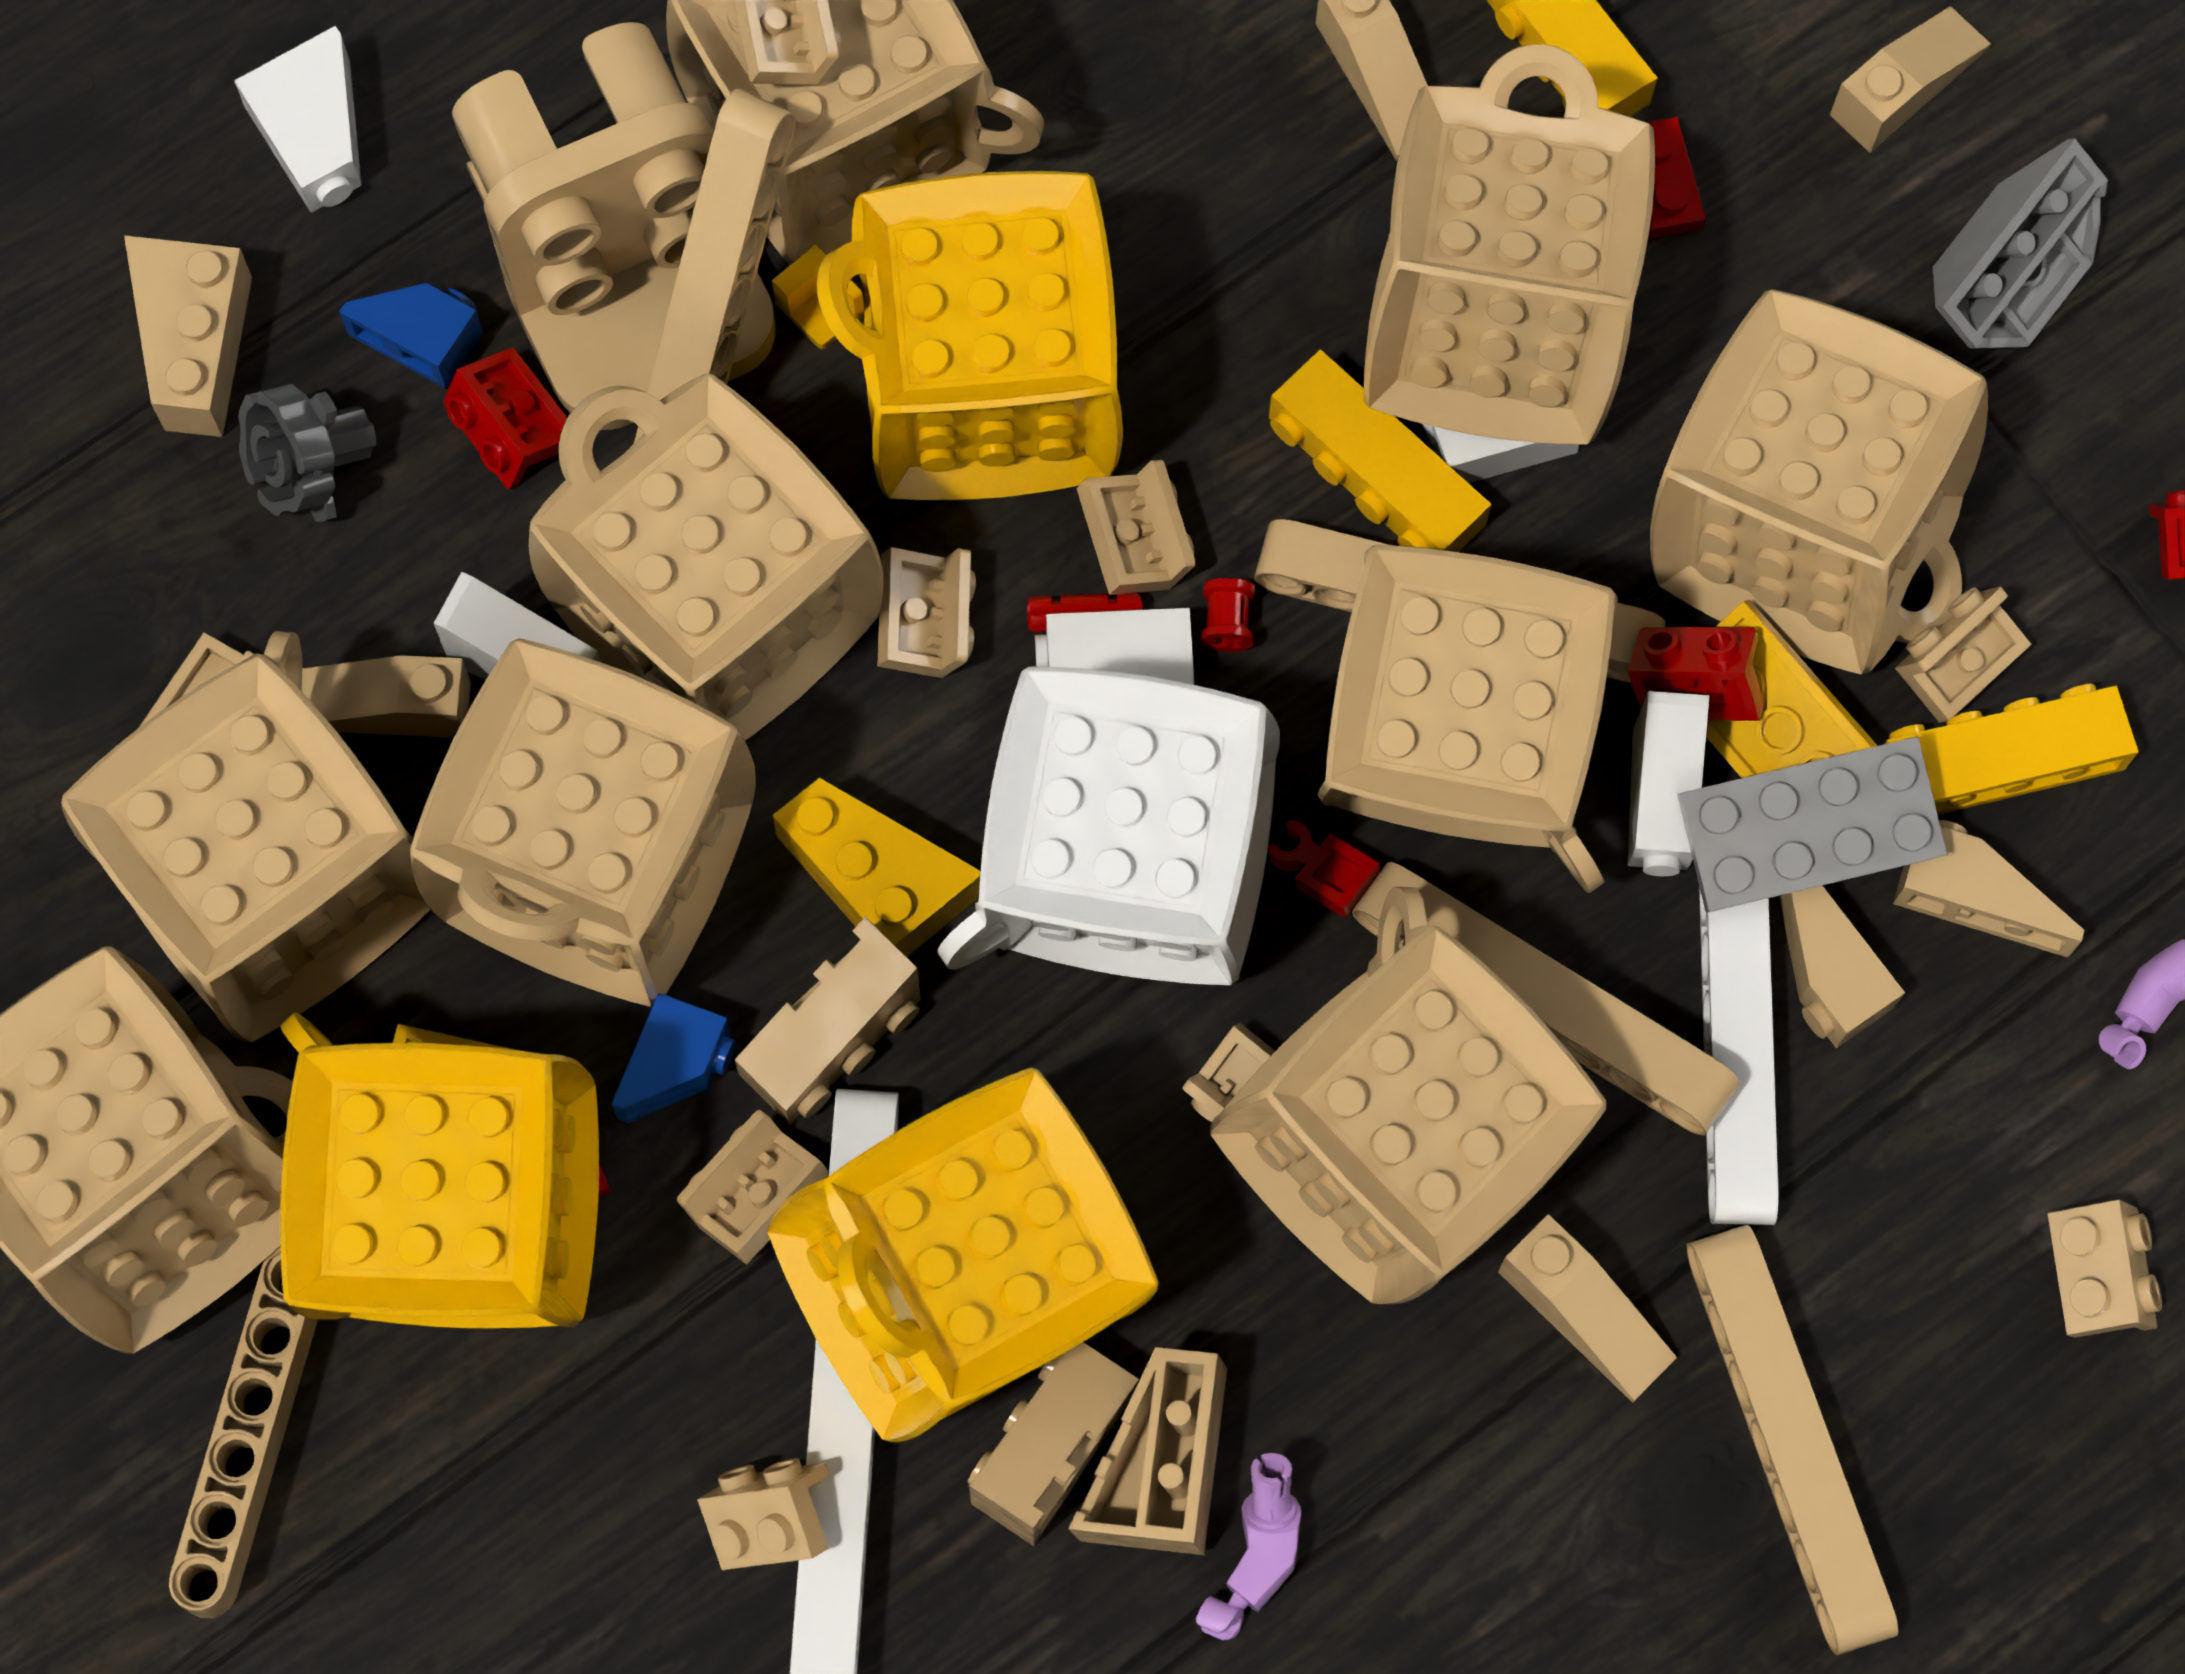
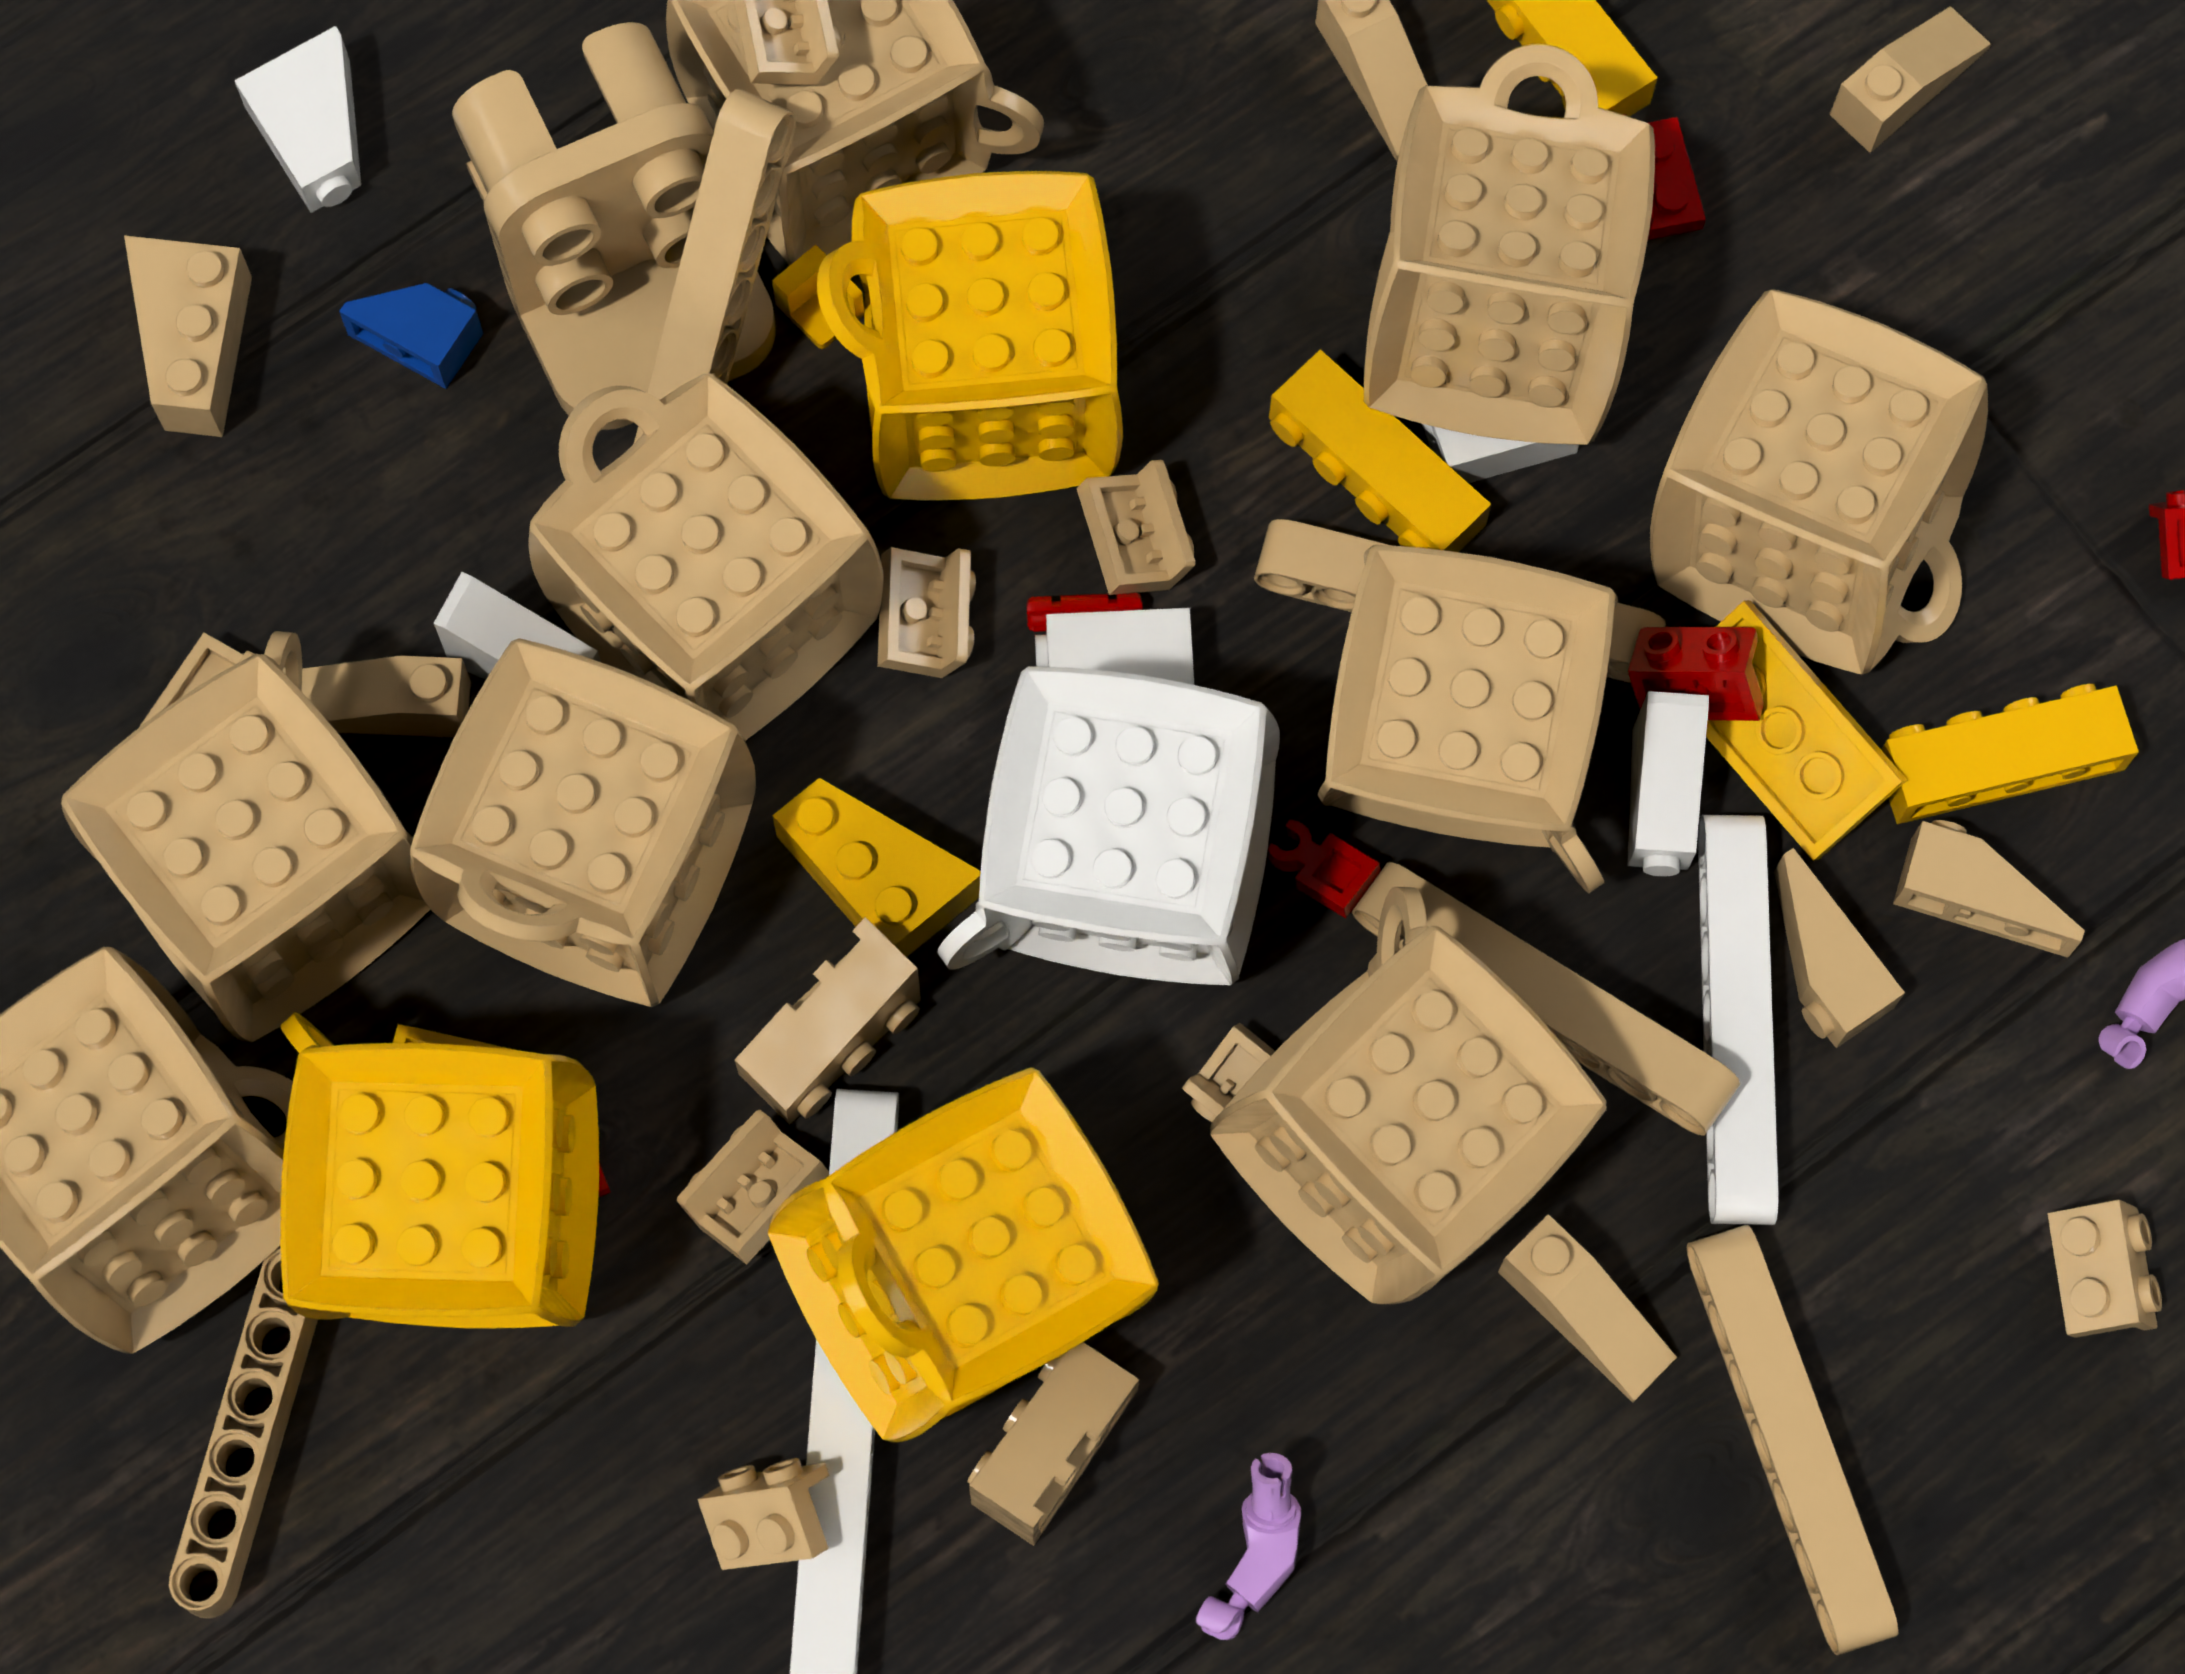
dark grey piece [238,384,376,522] -> none
red bracket [444,347,567,489] -> none
blue slope [611,993,736,1123] -> none
tan wedge [1068,1347,1227,1555] -> none
red bush [1200,578,1255,652] -> none
light grey plate [1677,736,1947,912] -> none
tan bracket [1895,586,2031,723] -> none
light grey wedge [1933,138,2108,348] -> none

